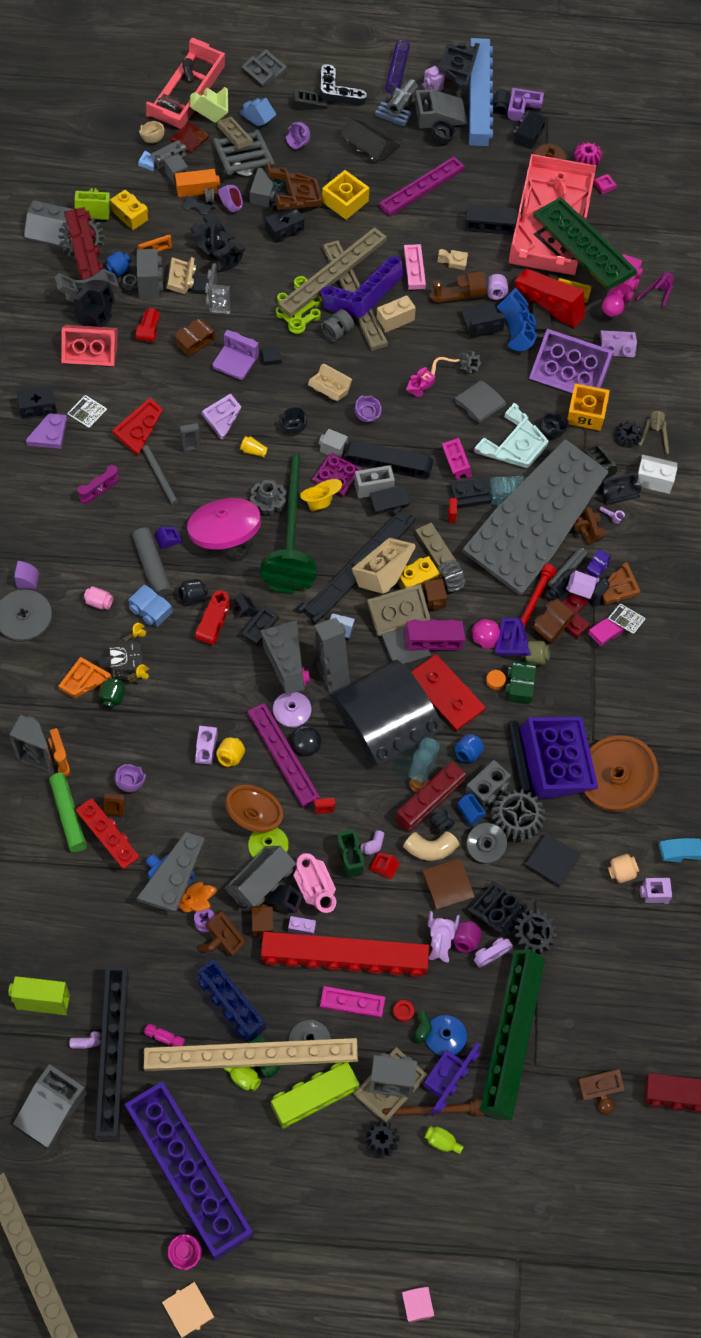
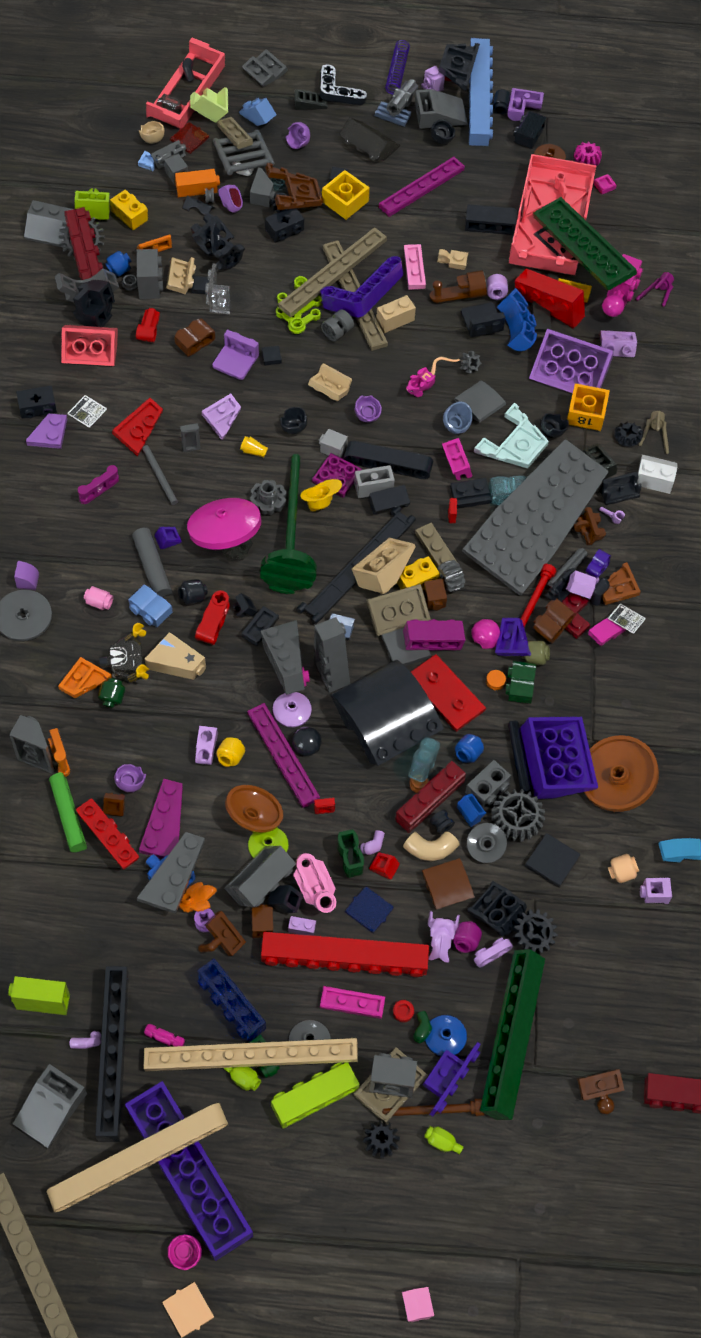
none -> tan beam [46,1103,228,1212]
none -> magenta wing [139,779,183,859]
none -> tan slope [145,632,206,680]
none -> clear blue piece [345,887,394,933]
none -> sand blue hair [443,402,472,434]

